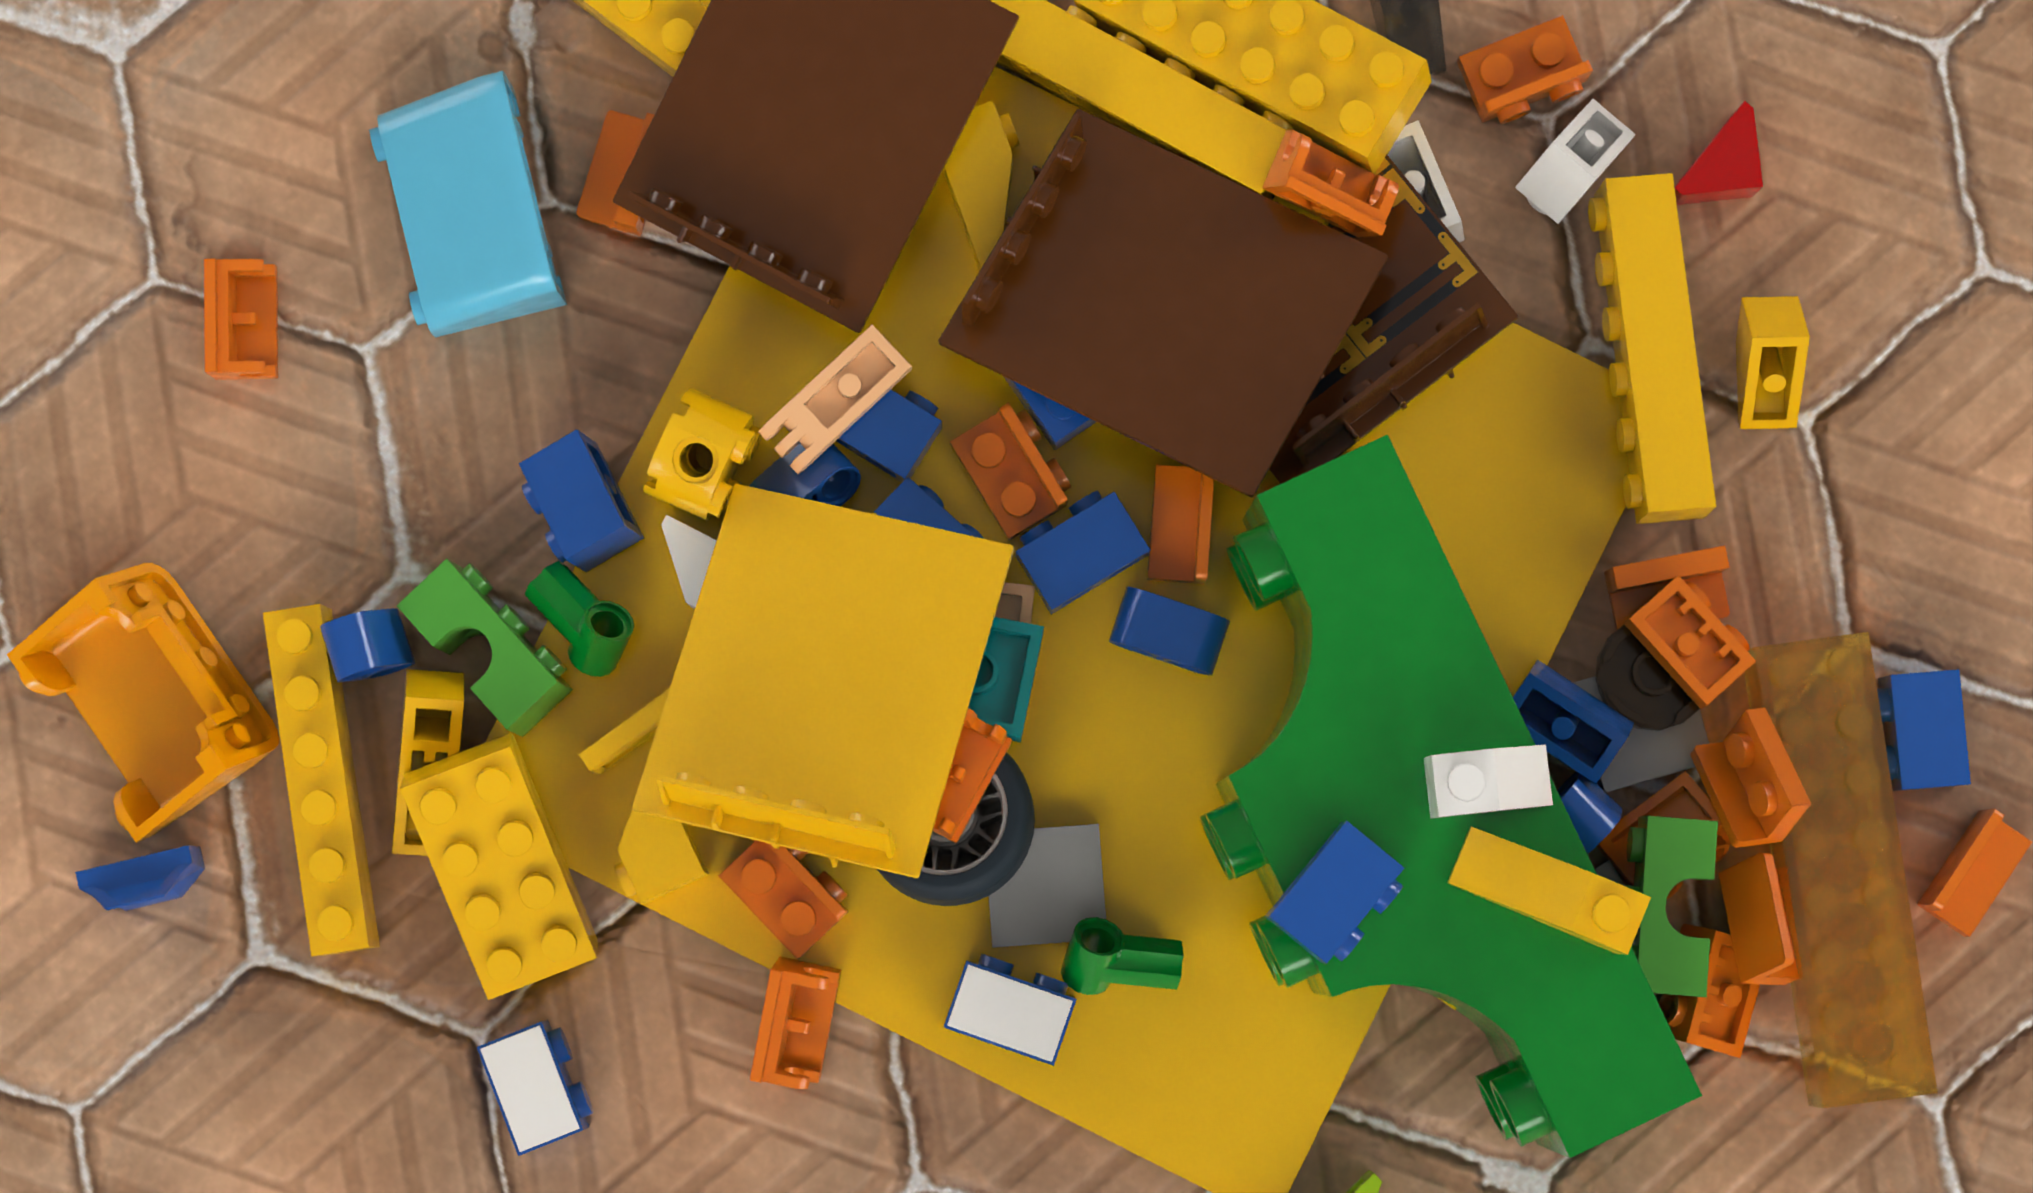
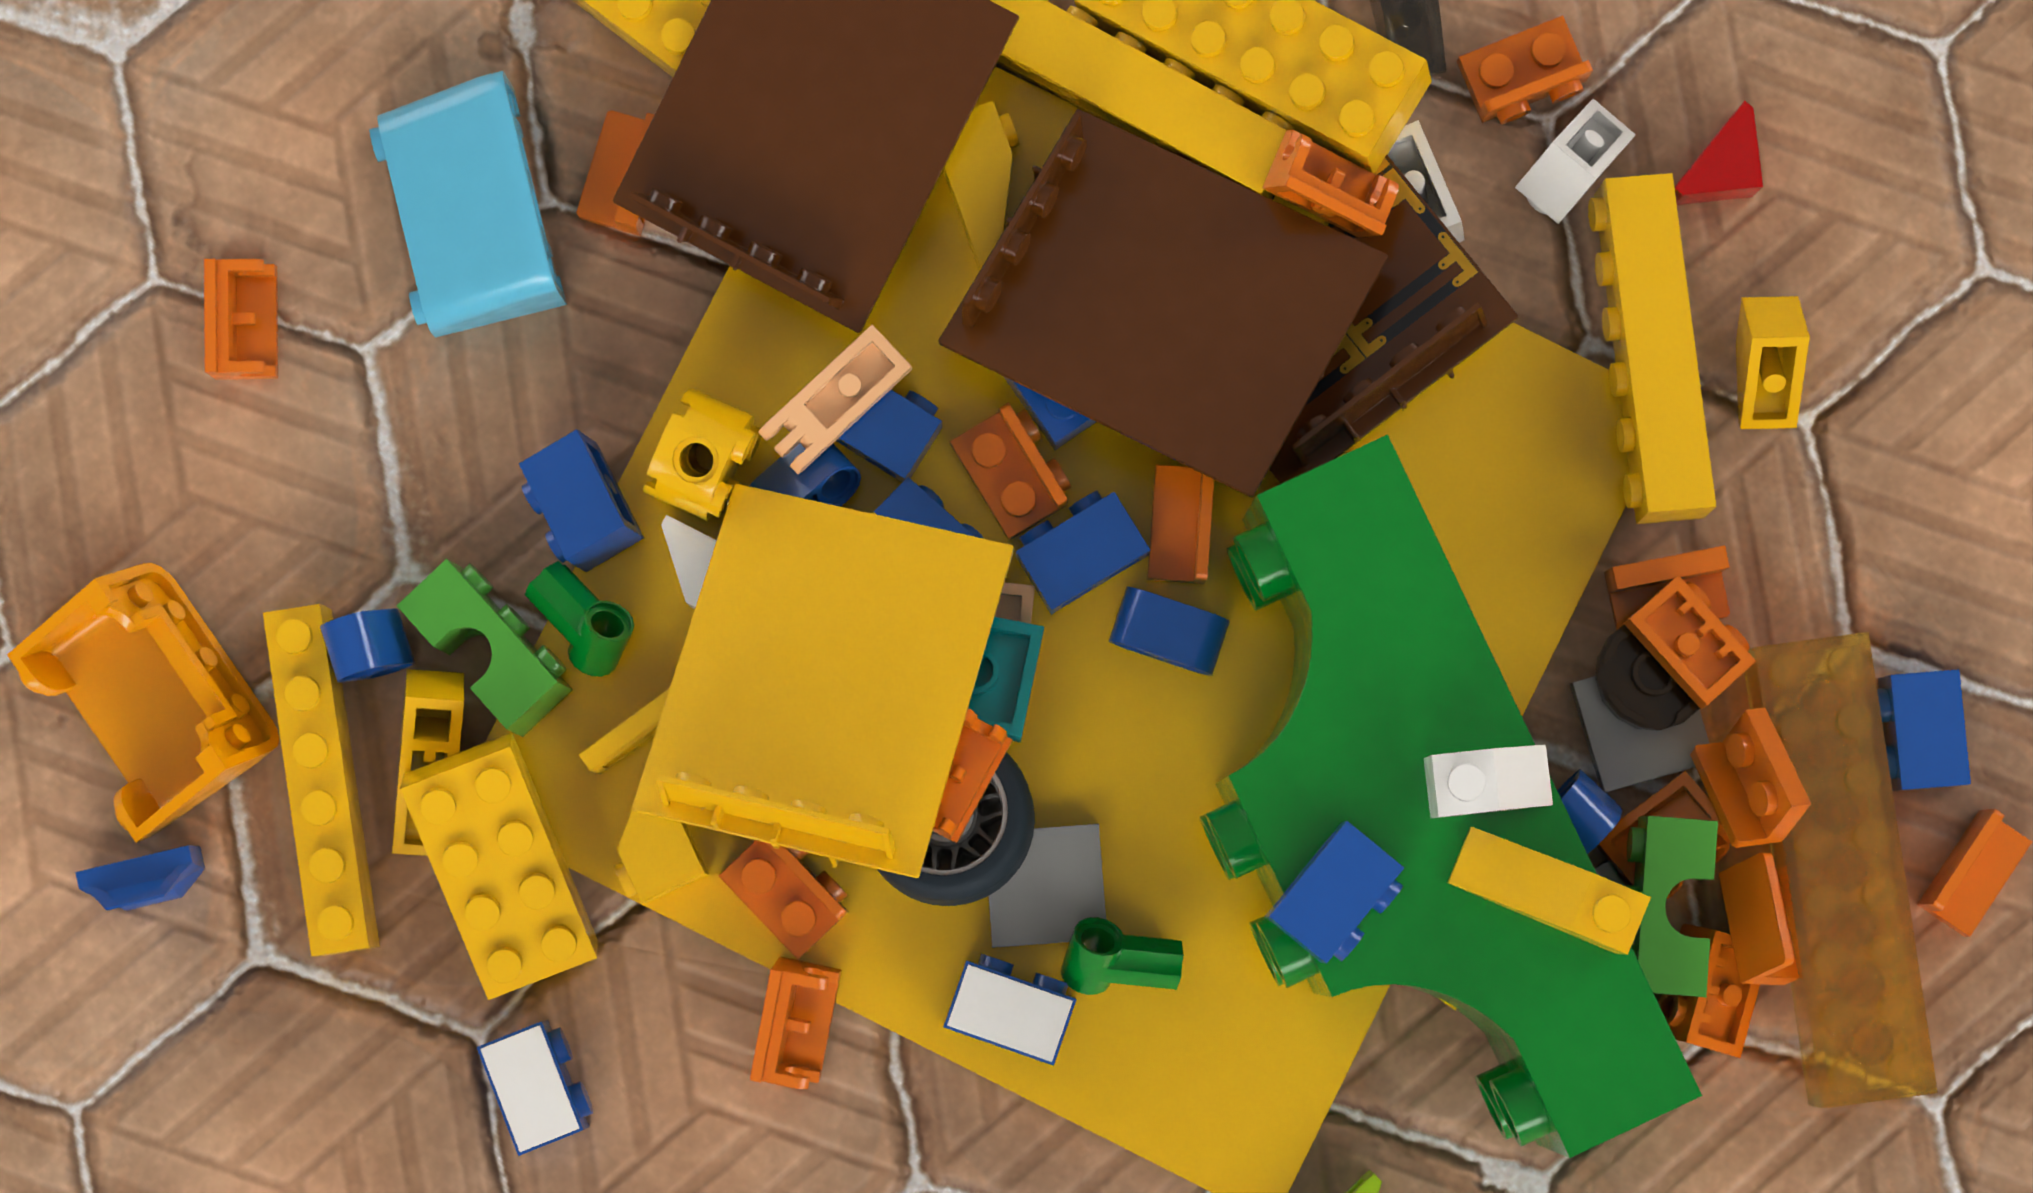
blue brick [1513,659,1634,784] -> none

